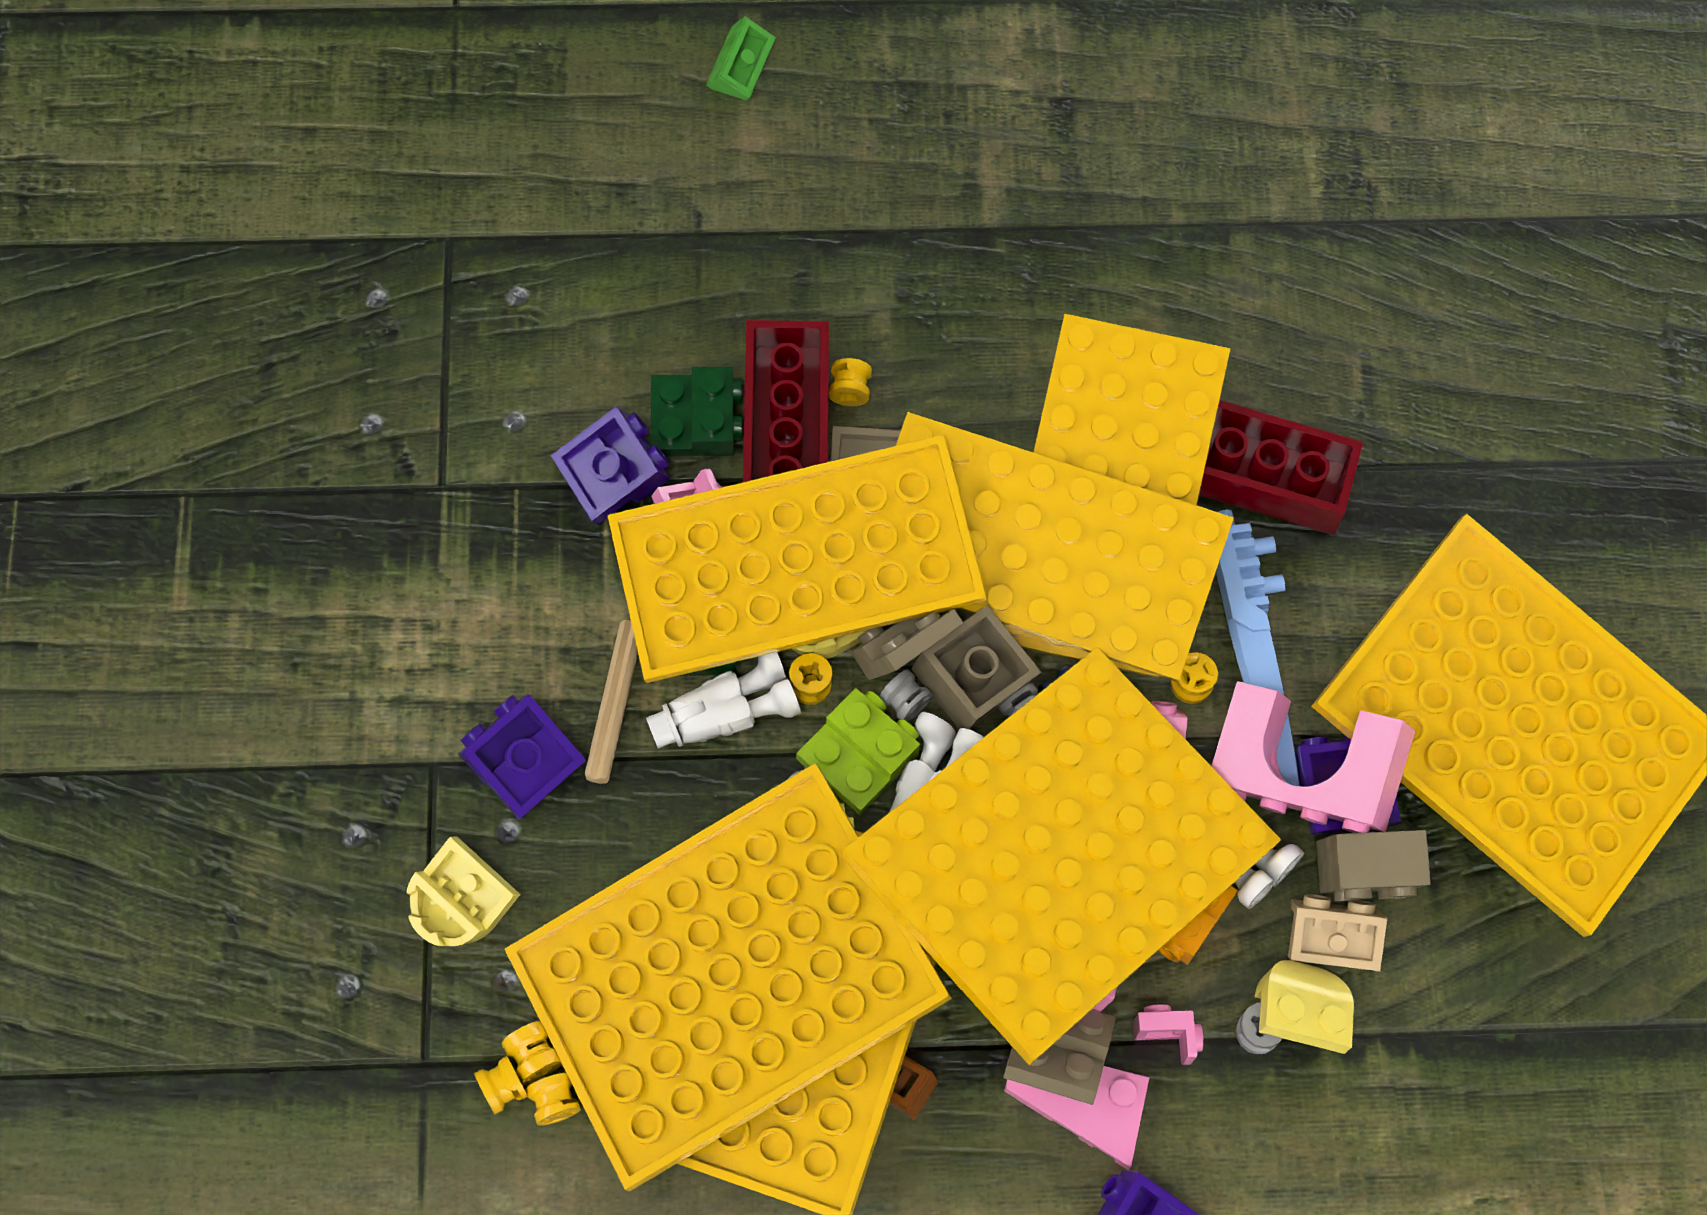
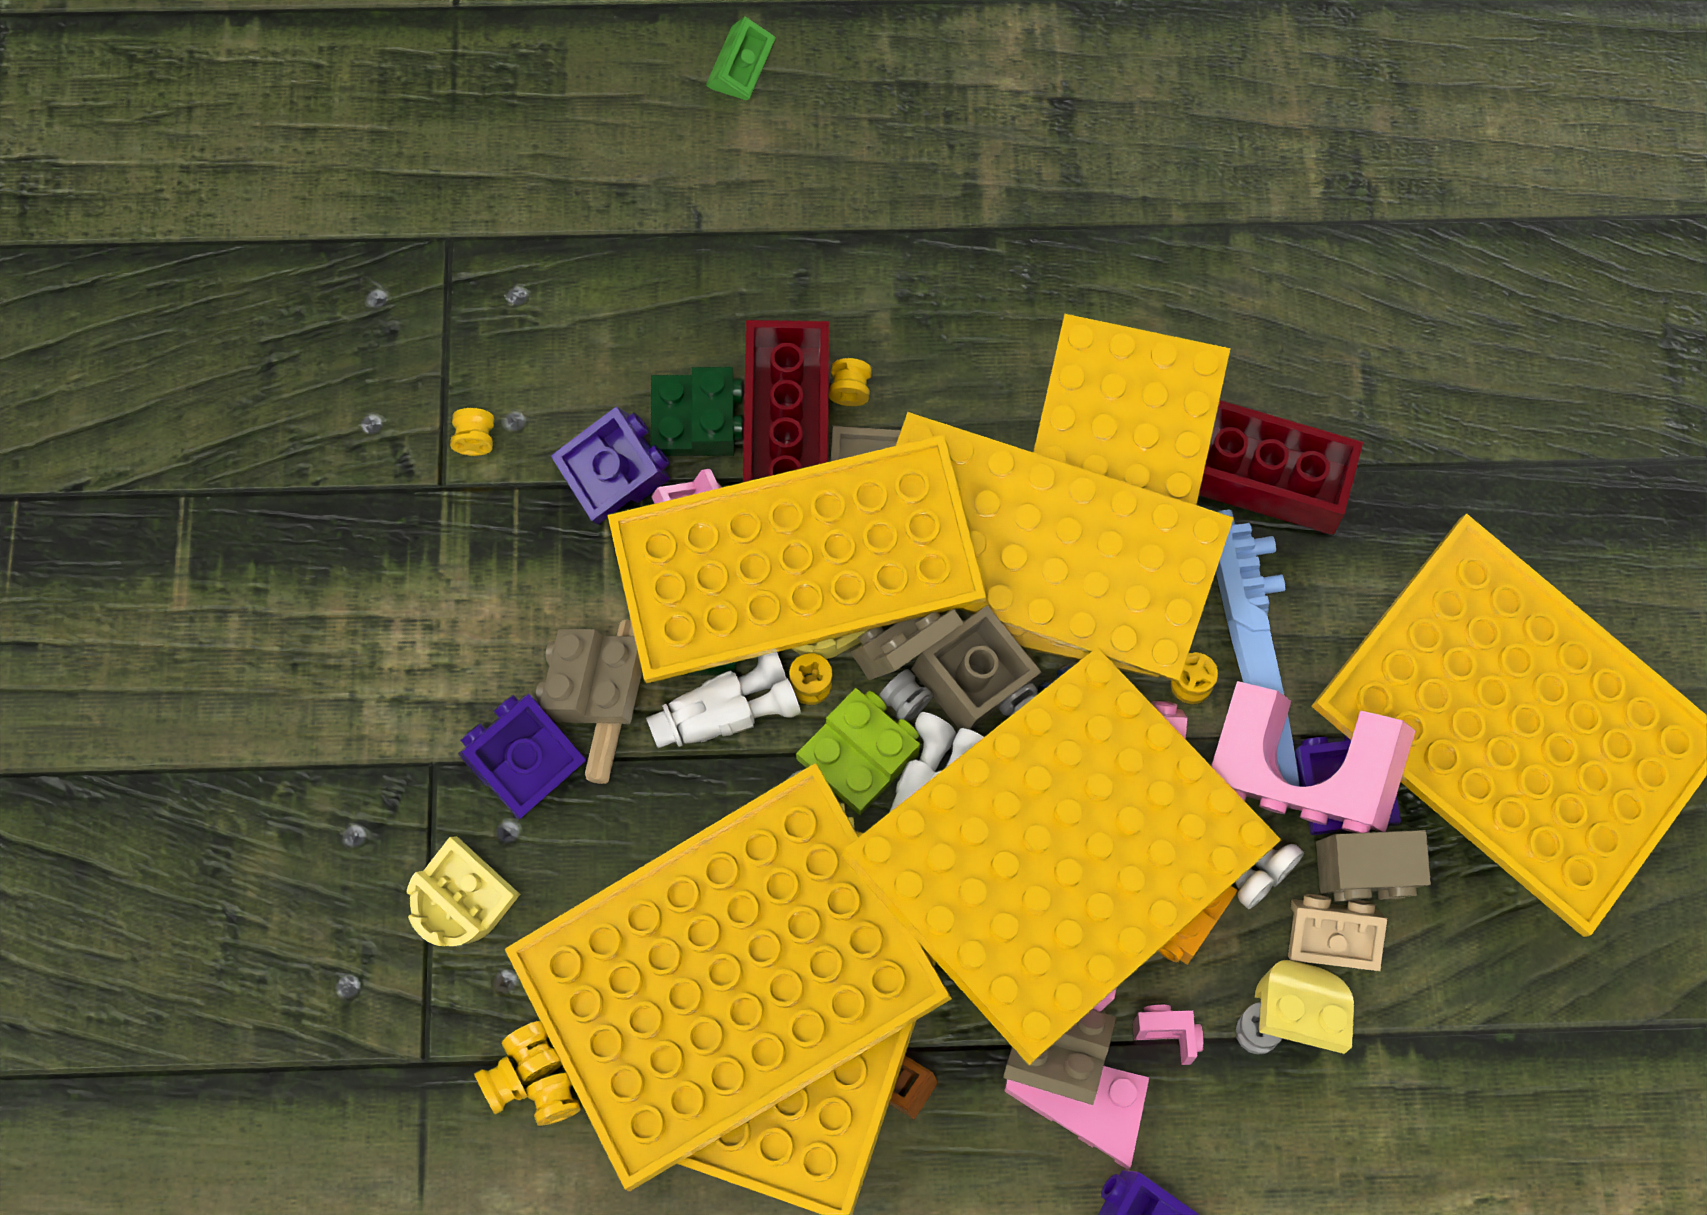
none -> yellow wheel [450,408,494,456]
none -> dark tan plate [536,629,642,724]

